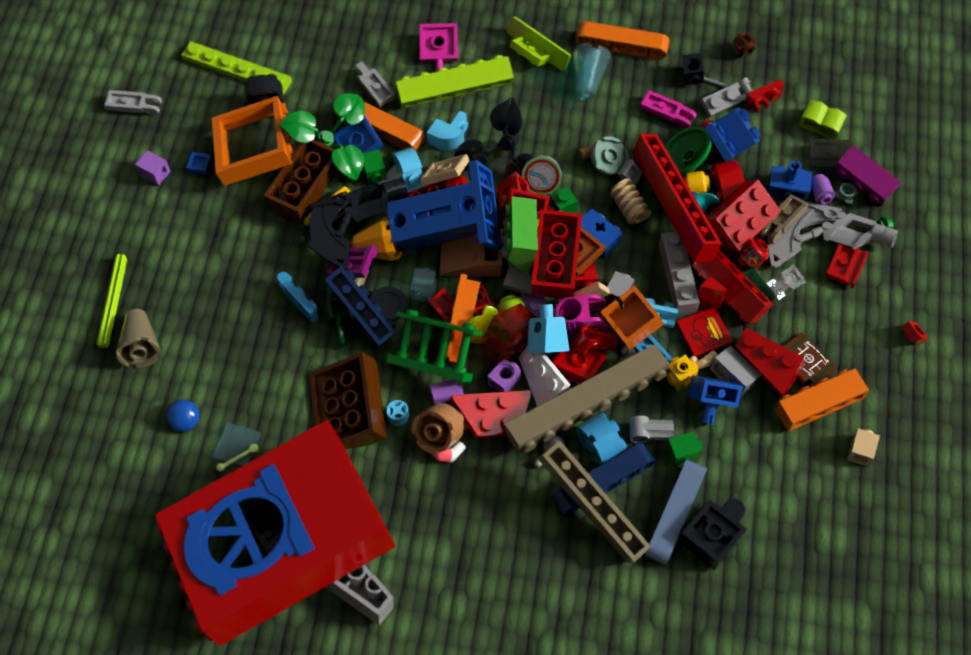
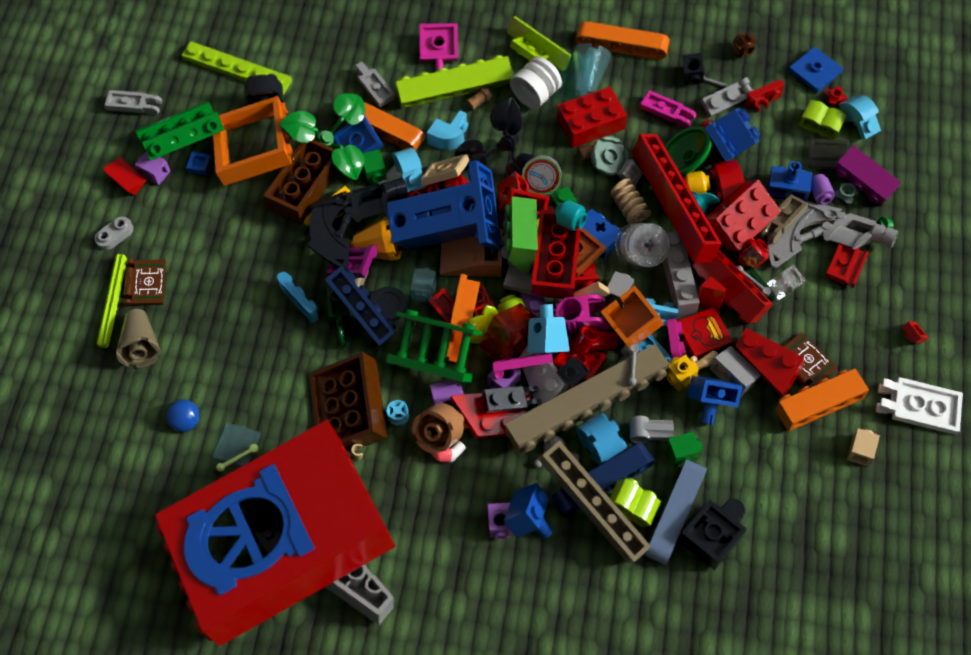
none -> light grey plate [95,217,133,250]
none -> red slope [103,157,147,195]
none -> reddish brown piece [123,259,166,306]
none -> green fence [135,101,225,161]
none -> tan hand [347,444,363,461]
none -> medium nougat pin [466,88,492,110]
none -> black hinge [481,386,542,413]
none -> medium lavender brick [488,503,512,540]
none -> dark pink hinge [493,352,553,380]
none -> blue brick [504,483,554,538]
none -> white wheel [510,56,562,109]
none -> teal head [554,200,587,231]
none -> red brick [556,86,627,148]
none -> black brick [557,356,591,388]
none -> lime brick [610,478,661,527]
none -> clear wheel [615,223,670,267]
none -> light grey hinge [628,344,639,386]
none -> dark pink plate [667,318,686,358]
none -> light grey hinge [737,266,771,296]
none -> blue plate [788,47,843,93]
none -> red plate [824,86,847,106]
none -> medium azure brick [839,95,881,139]
none -> white tile [875,377,963,435]

